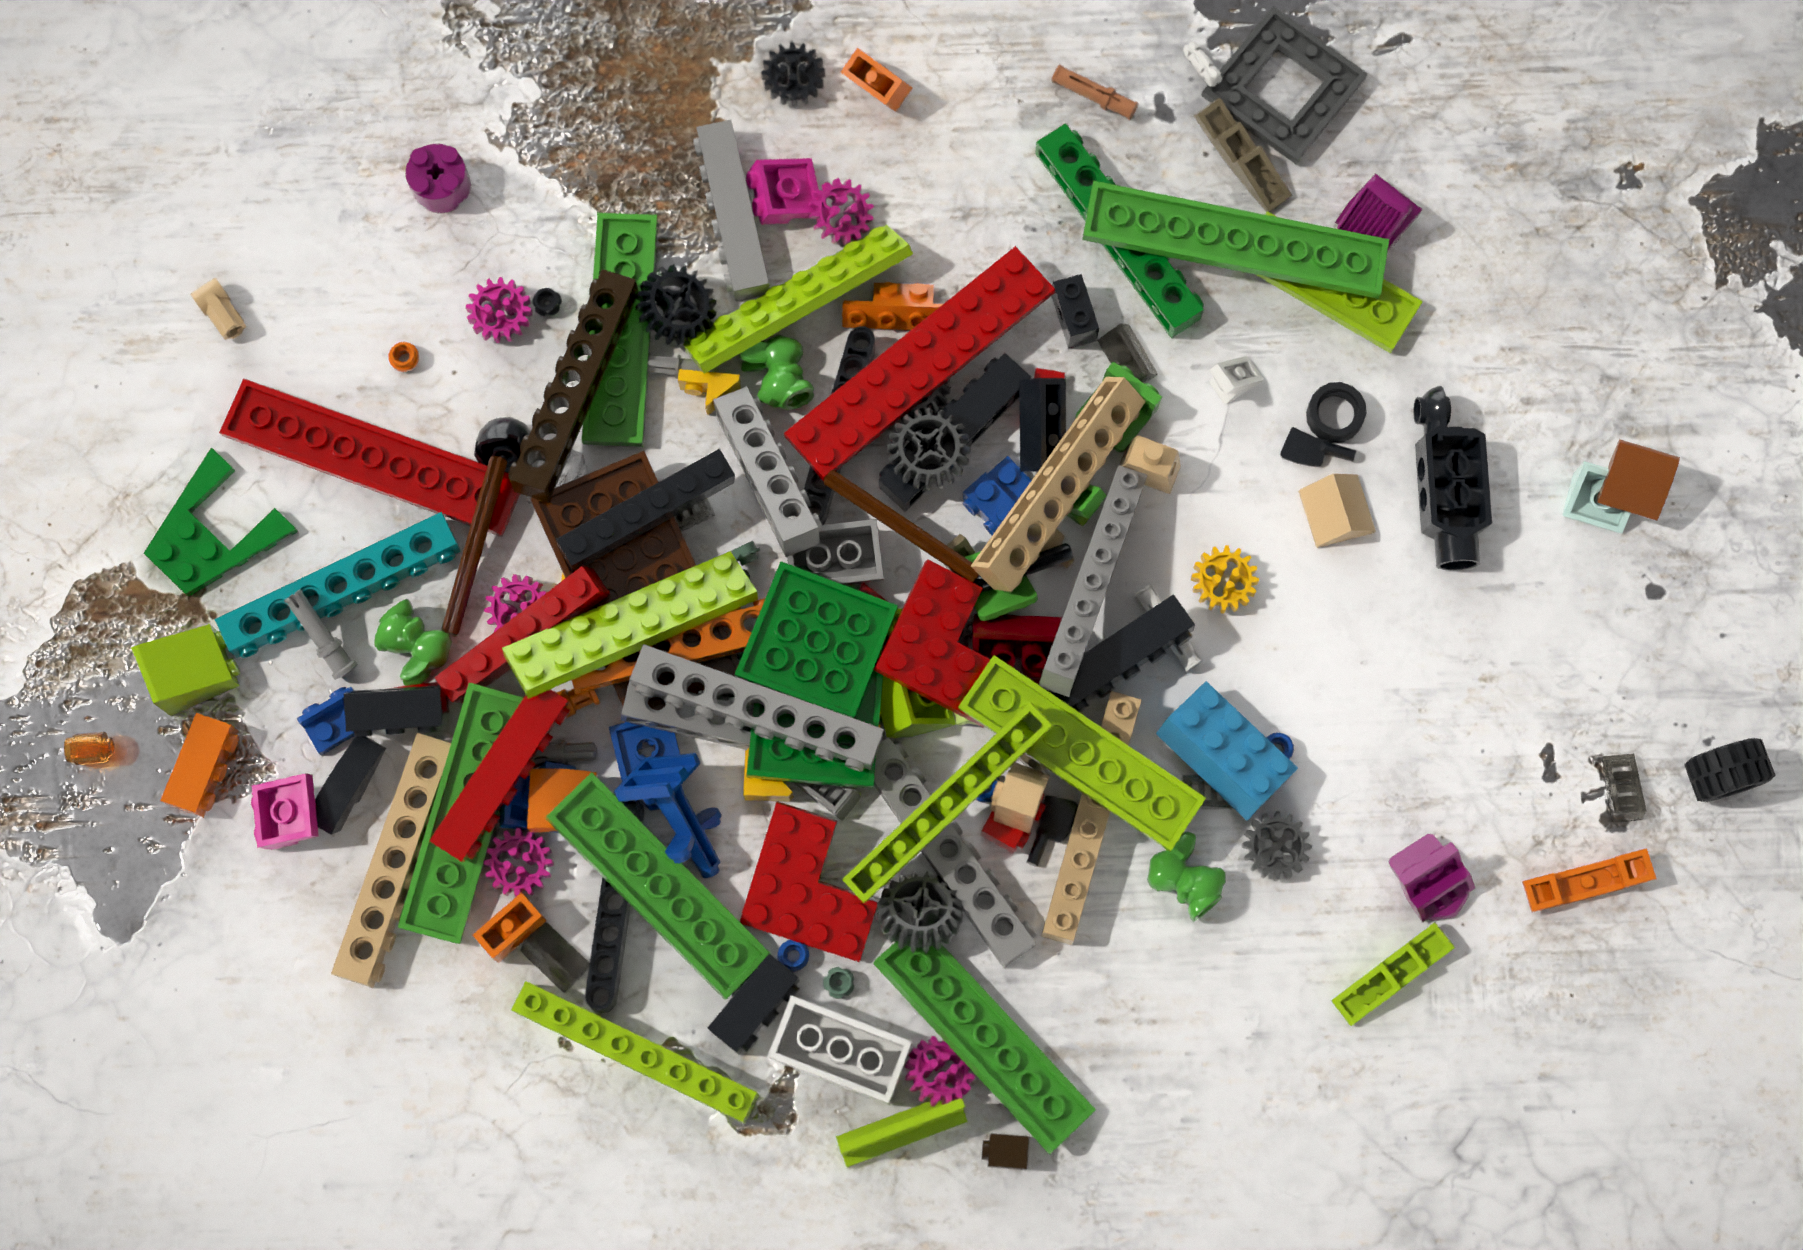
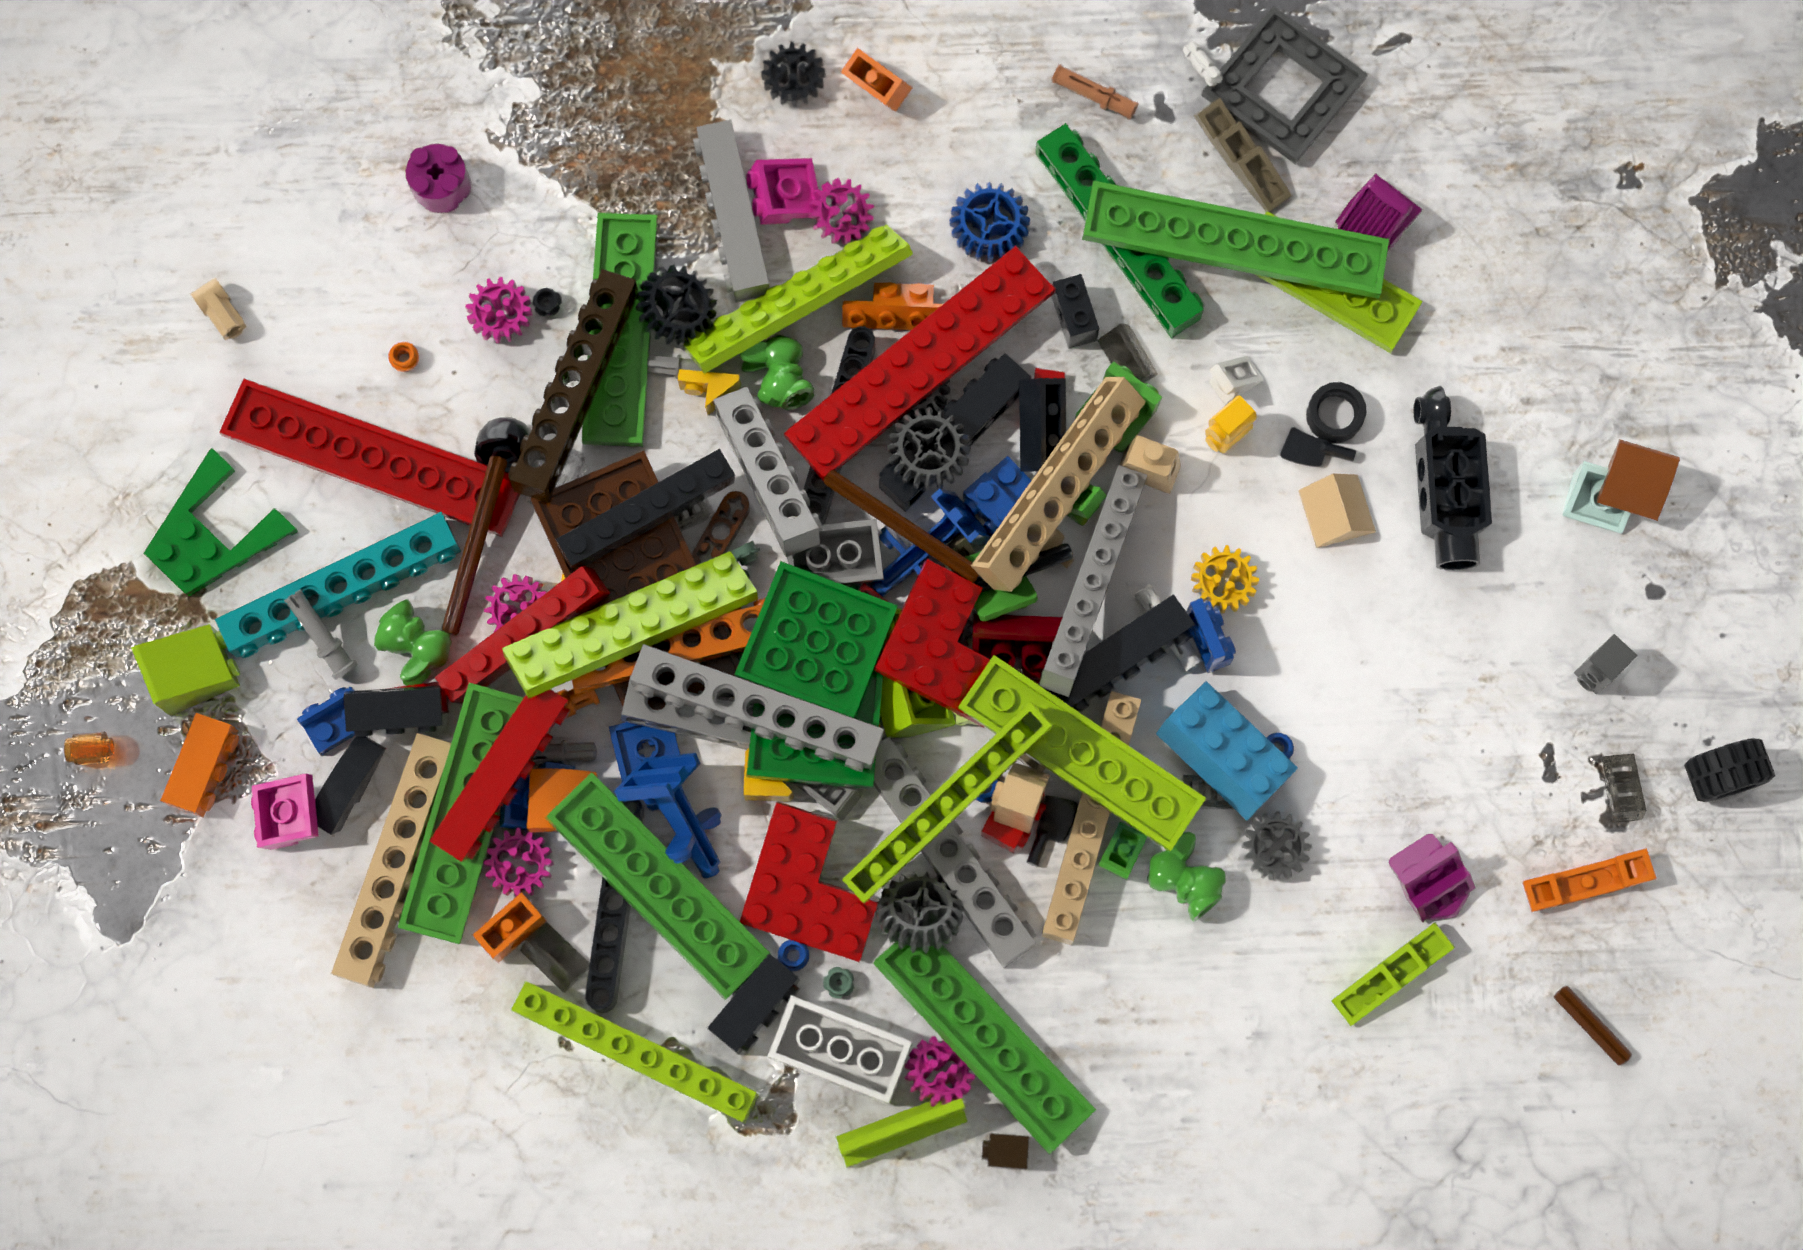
none -> reddish brown beam [692,491,750,565]
none -> blue piece [871,488,992,597]
none -> blue gear [949,181,1030,262]
none -> bright green slope [1098,822,1147,880]
none -> blue plate [1186,598,1236,673]
none -> yellow brick [1205,395,1257,453]
none -> reddish brown axle [1554,986,1632,1066]
none -> dark grey brick [1574,634,1638,694]

